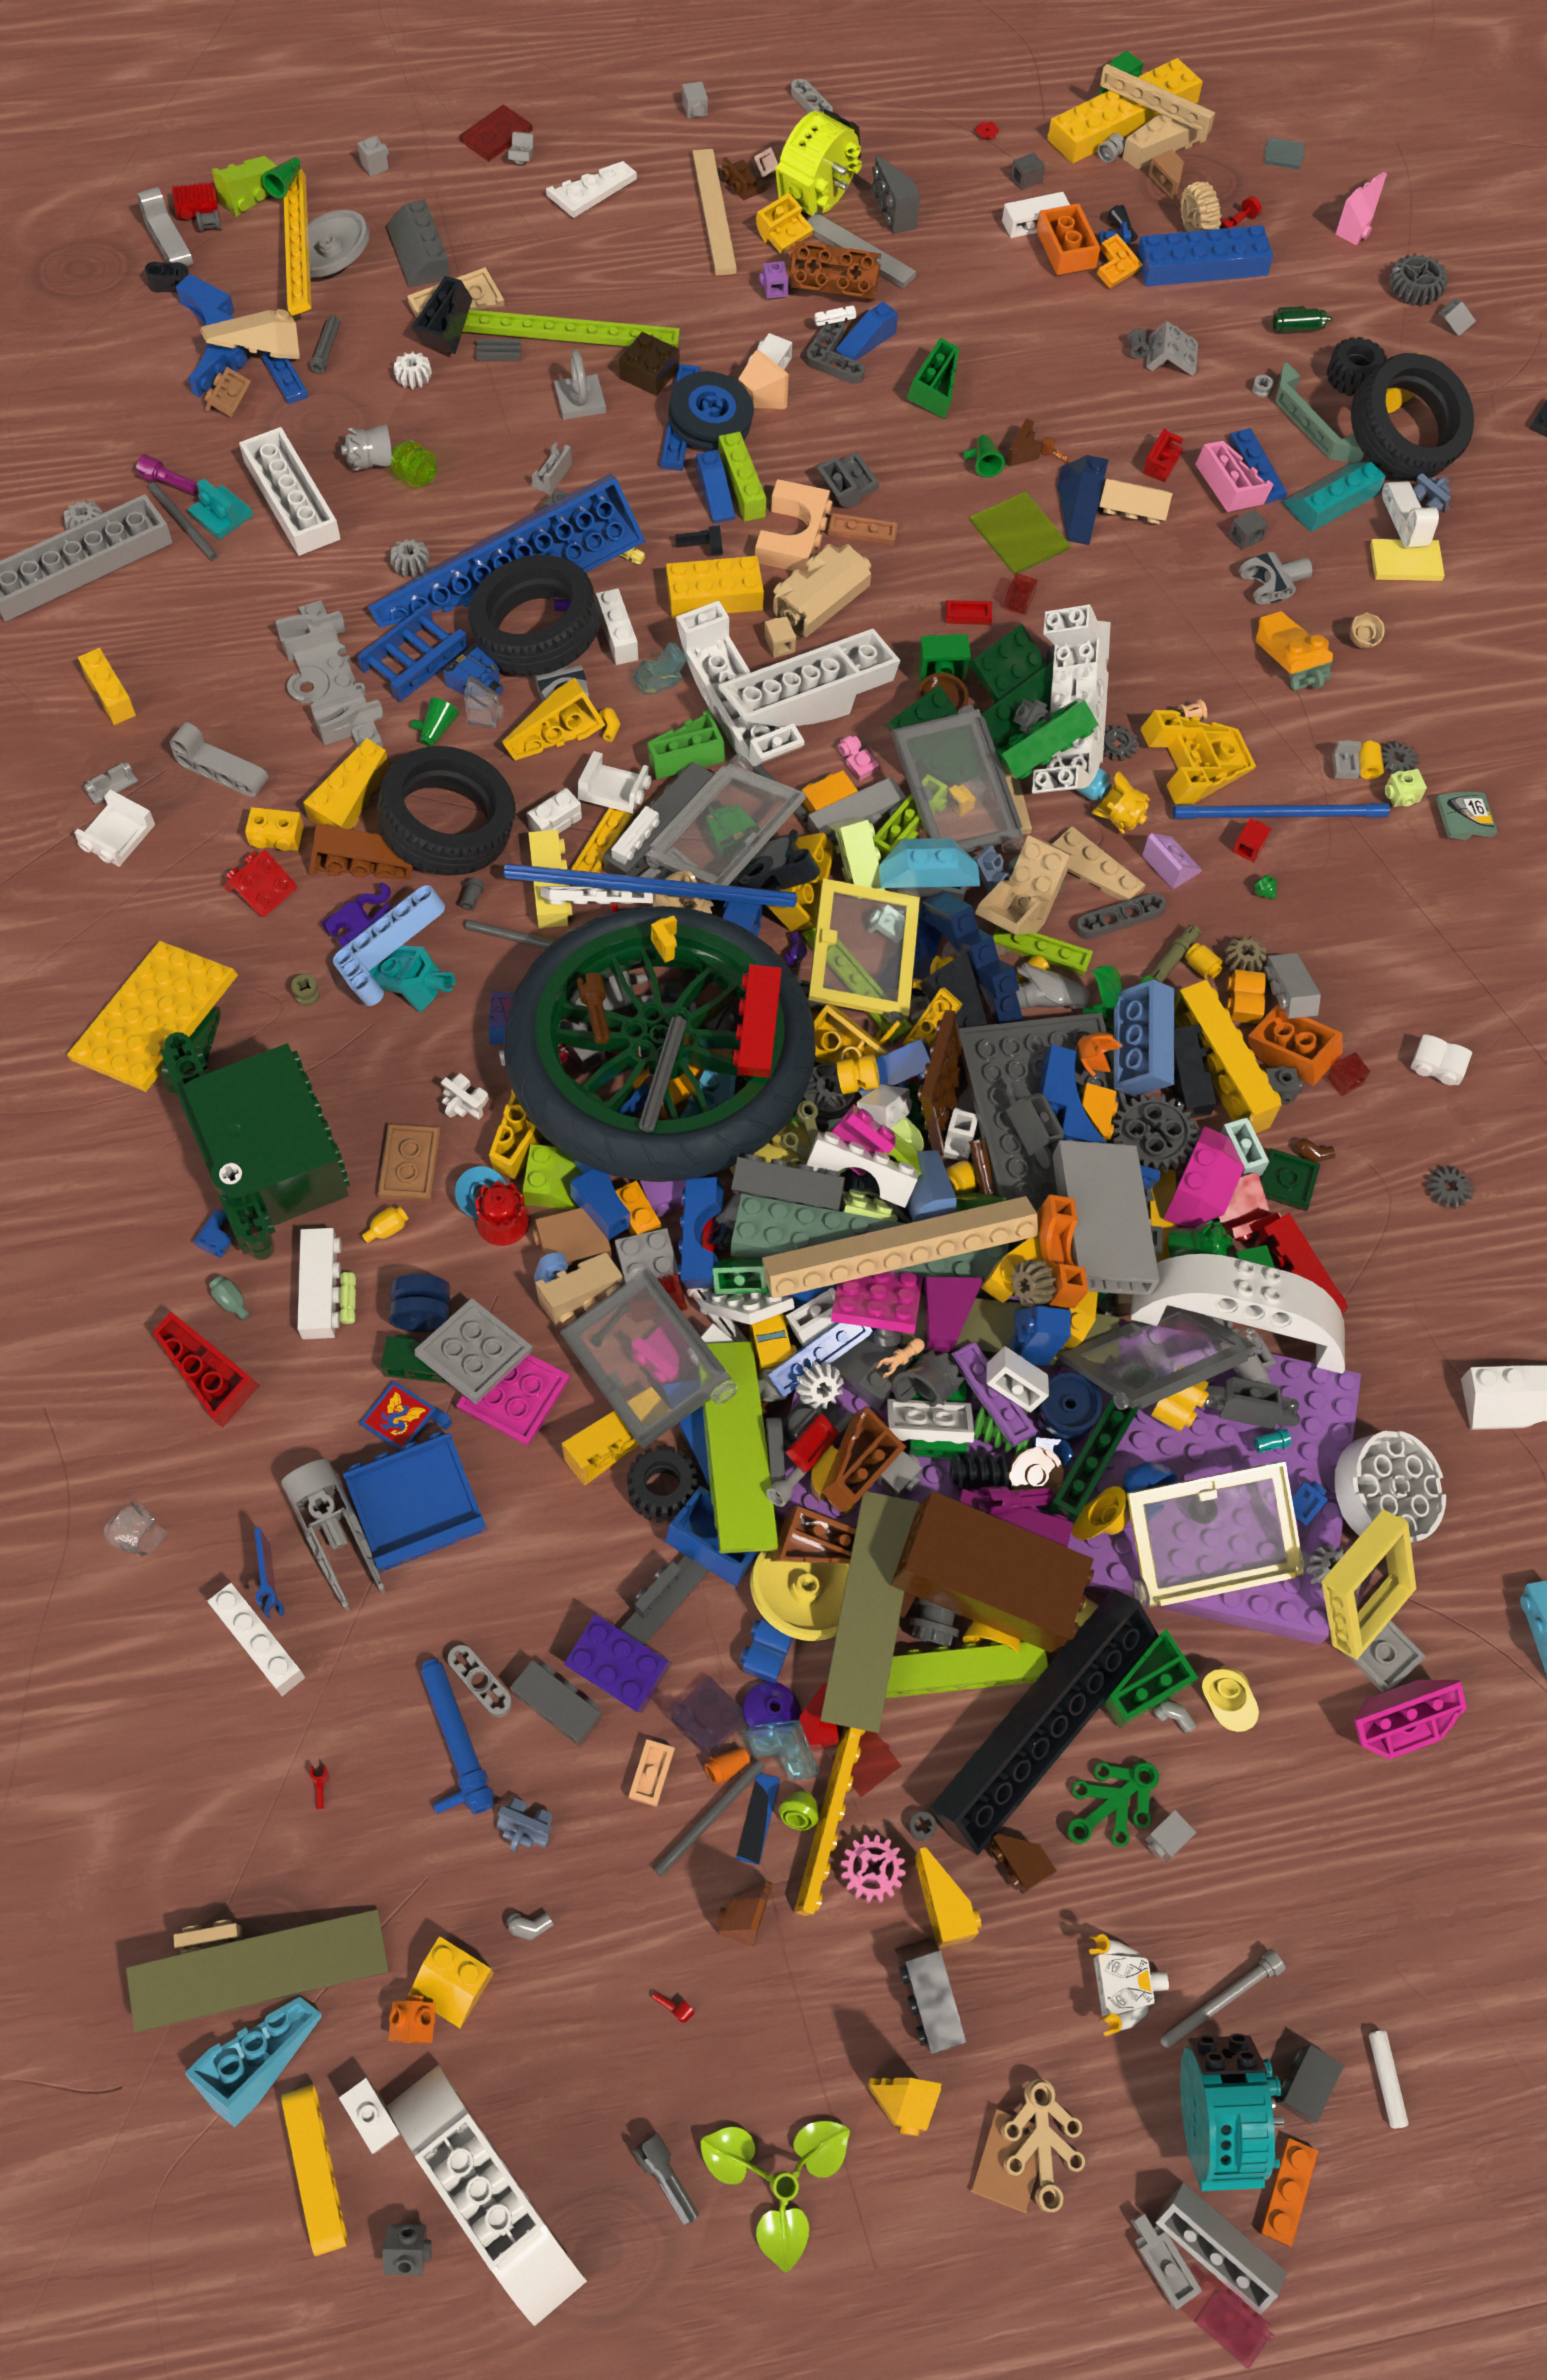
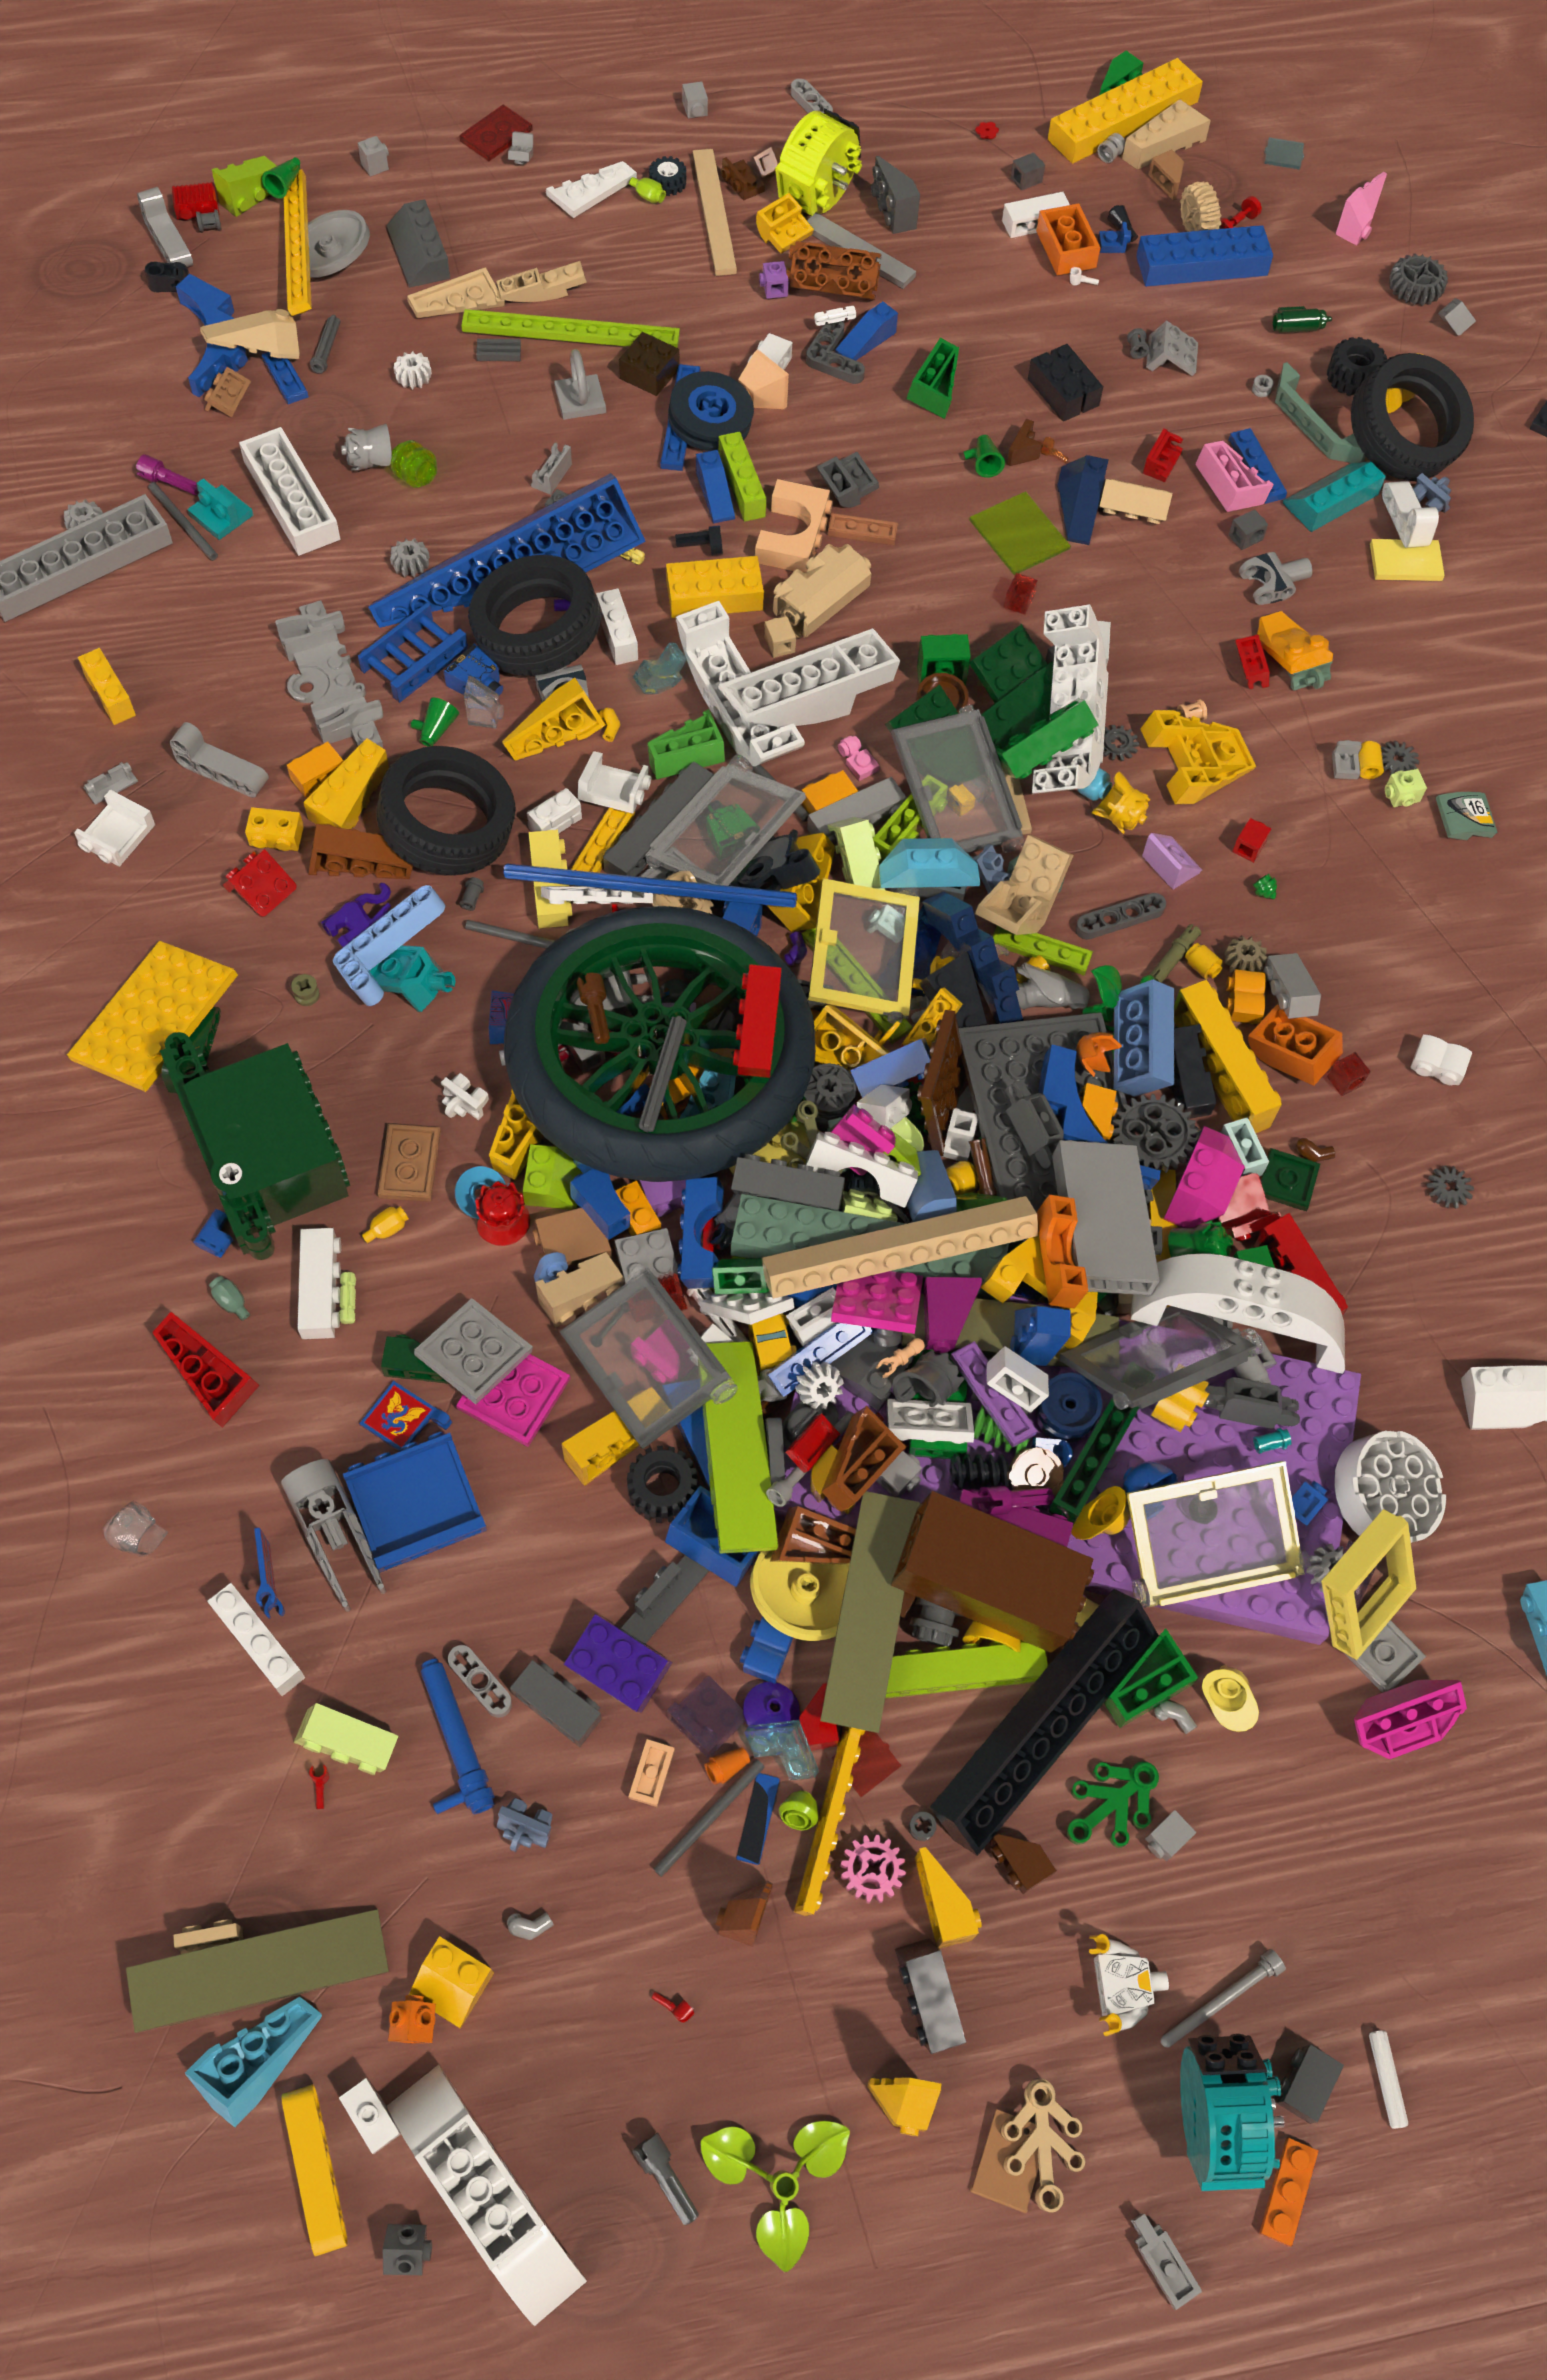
dark blue wheel [388,1274,450,1332] -> none
black wedge [411,276,473,354] -> none
white piece [611,806,660,865] -> none
yellow bracket [651,916,677,963] -> none
yellow wheel [837,1054,880,1094] -> none
red tile [945,600,992,625] -> none
dark tan gear [1010,1259,1057,1307] -> none
dark grey brick [1013,699,1052,733] -> none
tan wing [1052,826,1146,902] -> none
light orange plate [1097,234,1143,289] -> none
tan tile [1100,64,1215,134] -> none
light grey brick [1156,2182,1287,2315] -> none
blue piece [1173,803,1390,819] -> none
clear pink bracket [1193,2288,1275,2369] -> none
dark grey brick [1265,1066,1302,1105] -> none
tan hair [1349,612,1385,649] -> none
none -> light orange brick [287,741,344,798]
none -> yellowish green wedge [294,1703,398,1775]
none -> tan slope [496,261,587,302]
none -> lime plant [629,177,666,204]
none -> black wheel [649,156,687,196]
none -> black piece [1028,344,1104,422]
none -> white hand [1070,267,1099,285]
none -> red hinge [1235,634,1270,689]

